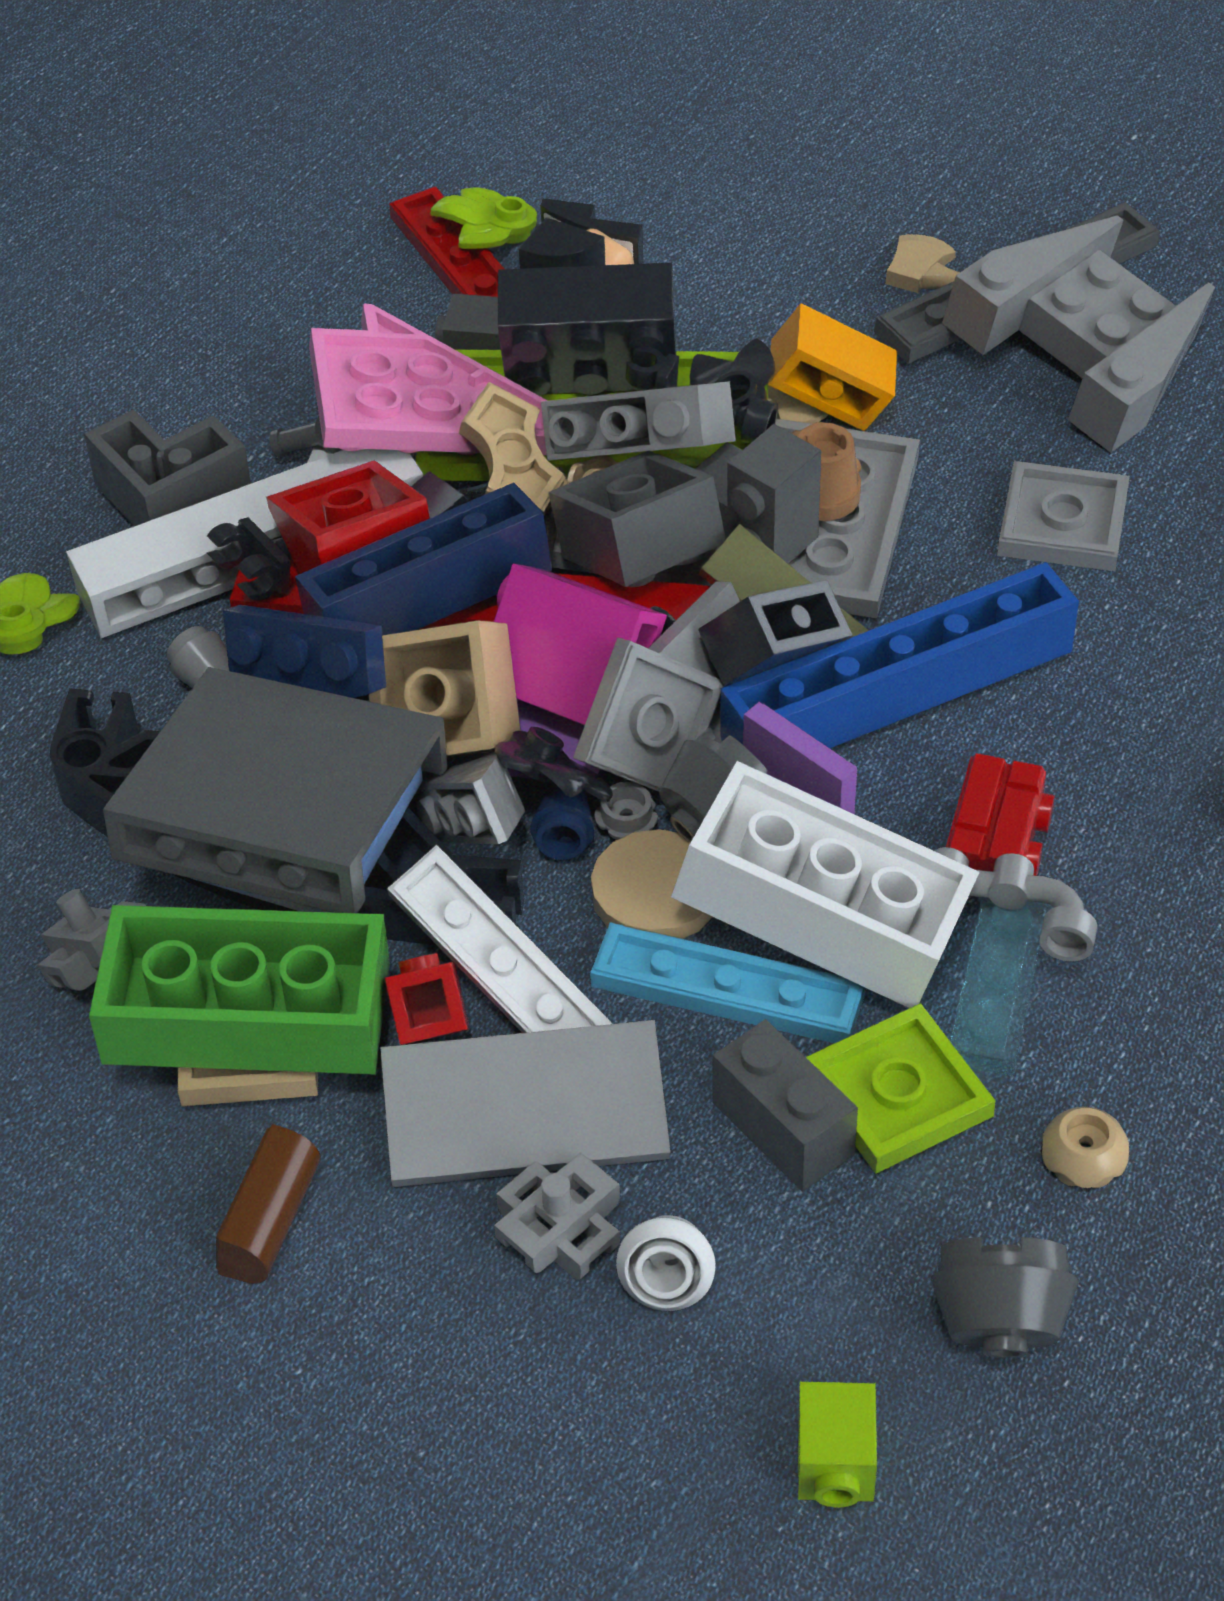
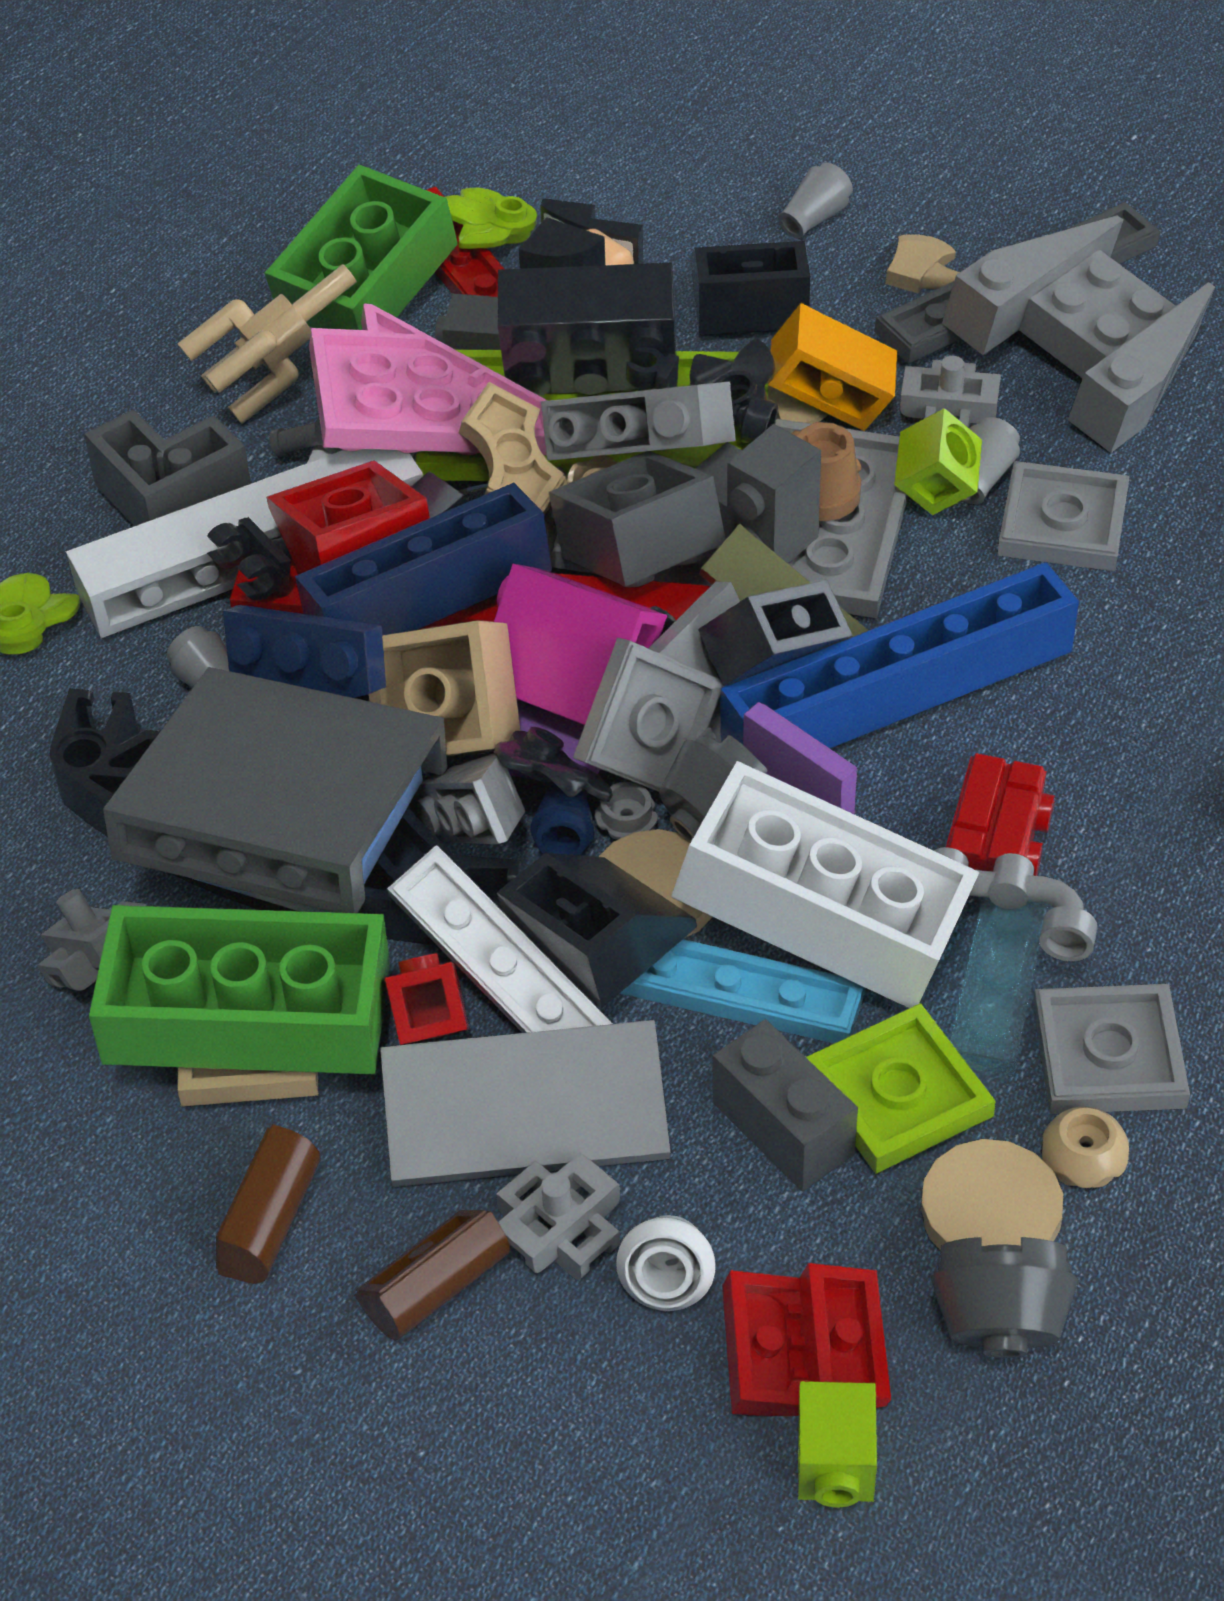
none -> tan plant [177,264,357,424]
none -> bright green brick [265,164,458,330]
none -> reddish brown brick [354,1210,510,1341]
none -> black slope [497,852,697,1008]
none -> black slope [690,241,810,335]
none -> red slope [722,1263,891,1416]
none -> light grey cone [778,162,853,238]
none -> lime brick [894,408,982,515]
none -> light grey piece [900,356,1001,428]
none -> tan tile [921,1139,1063,1250]
none -> light grey cone [962,417,1020,504]
none -> light grey tile [1033,984,1190,1114]

